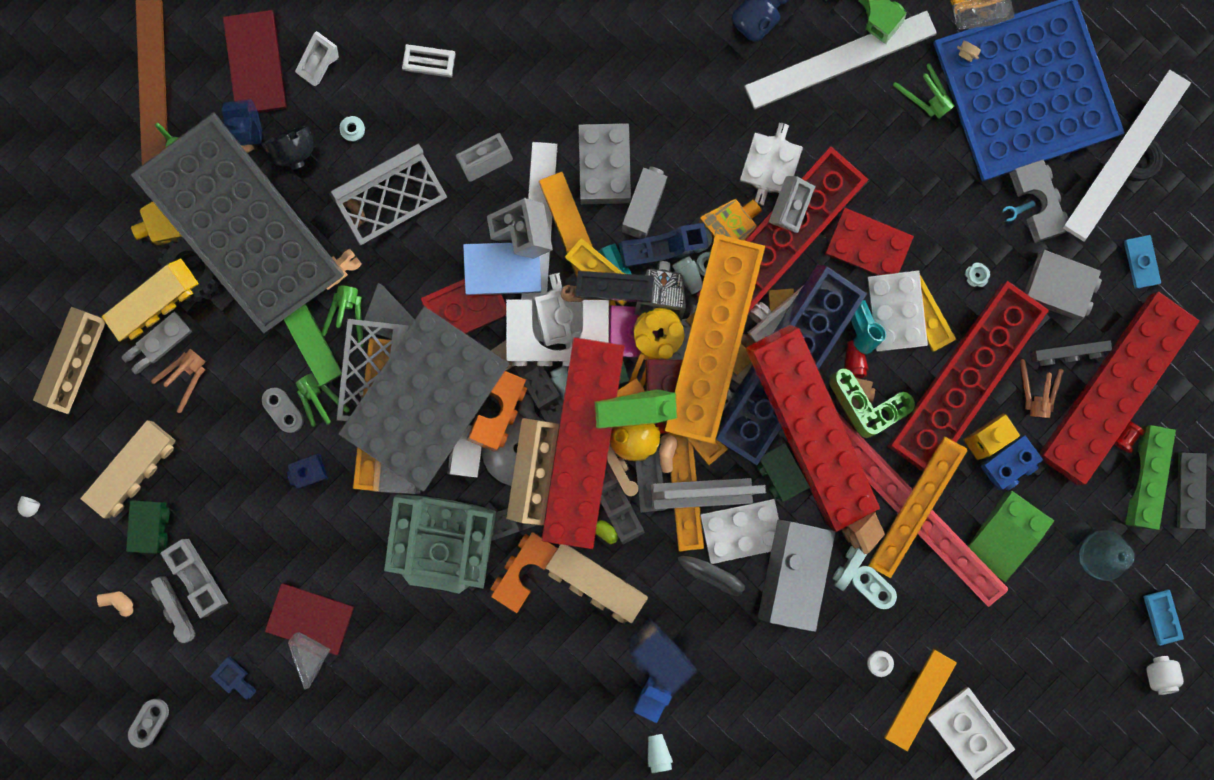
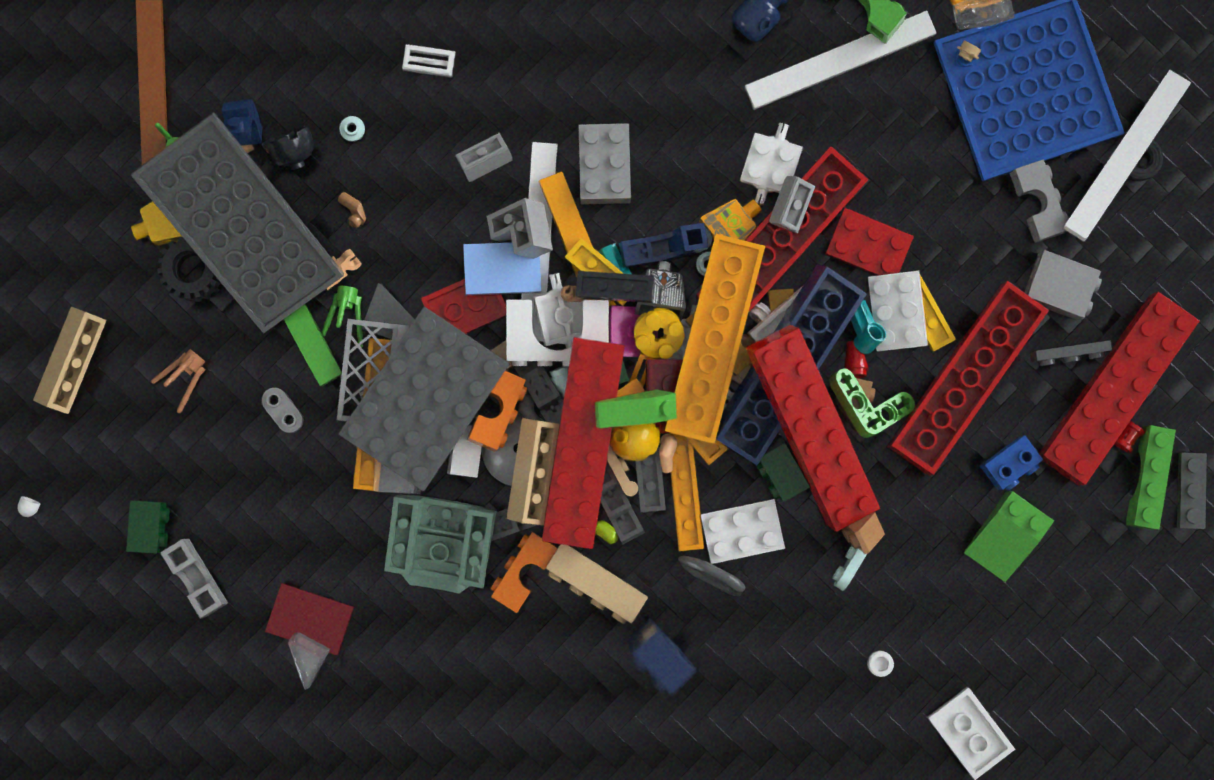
tan brick [80,420,176,518] -> none
light nougat arm [97,591,134,617] -> none
yellow brick [102,259,199,341] -> none
light grey hinge [122,312,192,374] -> none
light grey plate [128,699,169,748] -> none
light grey hinge [151,576,196,644] -> none
dark blue plate [210,657,257,700] -> none
dark red tile [223,10,287,113] -> none
clear blue brick [287,454,329,489] -> none
white slope [295,31,339,86] -> none
bright green plant [296,373,350,427] -> none
light grey fence [329,143,447,246] -> none
light grey brick [622,167,667,239] -> none
blue brick [633,677,672,723] -> none
light aqua cone [648,734,673,773] -> none
light grey fence [651,478,766,509] -> none
light aqua cone [672,256,703,294] -> none
brick [758,520,836,632] -> none
coral plate [837,412,1008,607] -> none
light aqua plate [852,566,897,609] -> none
light orange tile [868,436,967,578] -> none
light orange tile [884,649,957,751] -> none
bright green plant [893,63,954,119] -> none
yellow torso [963,413,1020,460] -> none
light aqua plate [965,263,990,287] -> none
medium azure hand [1002,201,1035,222] -> none
nougat plant [1020,359,1063,418] -> none
clear light blue cone [1080,530,1134,581] -> none
dark azure plate [1124,235,1161,289] -> none
dark azure plate [1143,590,1184,646] -> none
white head [1146,656,1184,695] -> none

